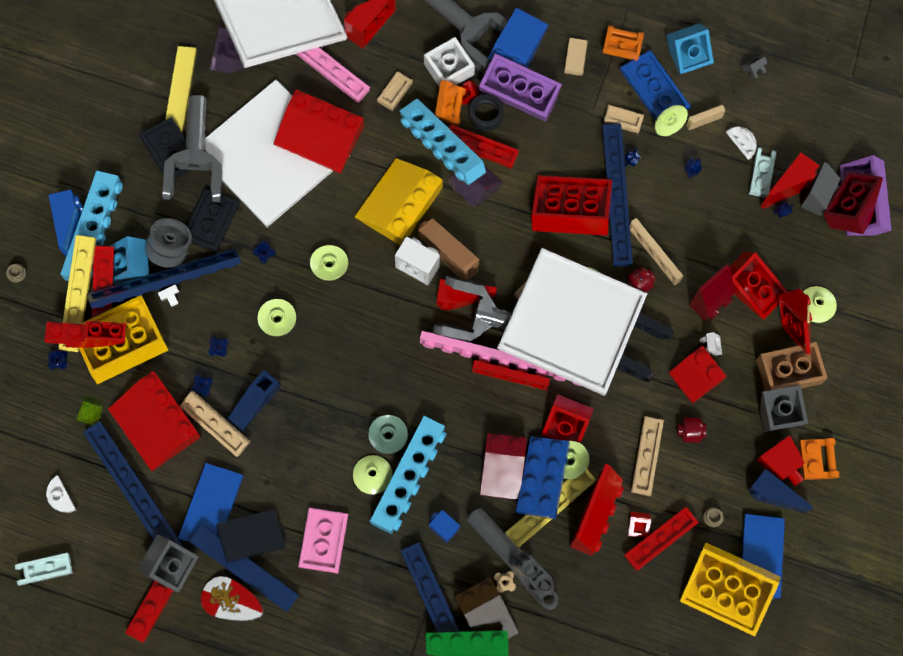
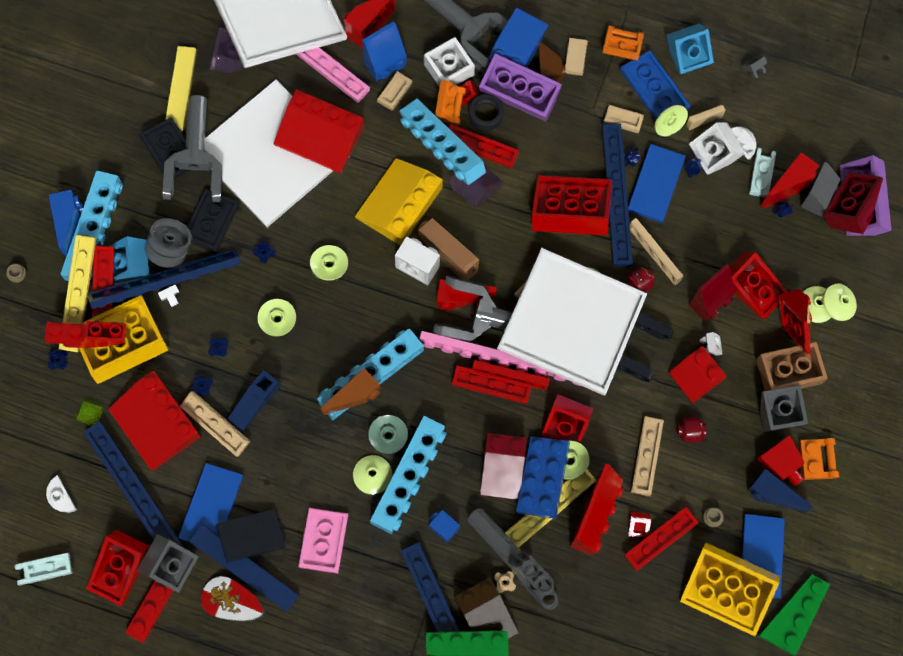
none -> red slope [86,530,150,606]
none -> medium azure brick [317,328,424,421]
none -> dark orange slope [320,369,381,415]
none -> blue slope [362,21,407,81]
none -> red plate [452,365,532,405]
none -> reddish brown slope [537,42,566,83]
none -> blue tile [628,144,685,223]
none -> white slope [689,123,745,175]
none -> green wing [758,575,830,656]
none -> yellowish green dish [823,284,857,321]

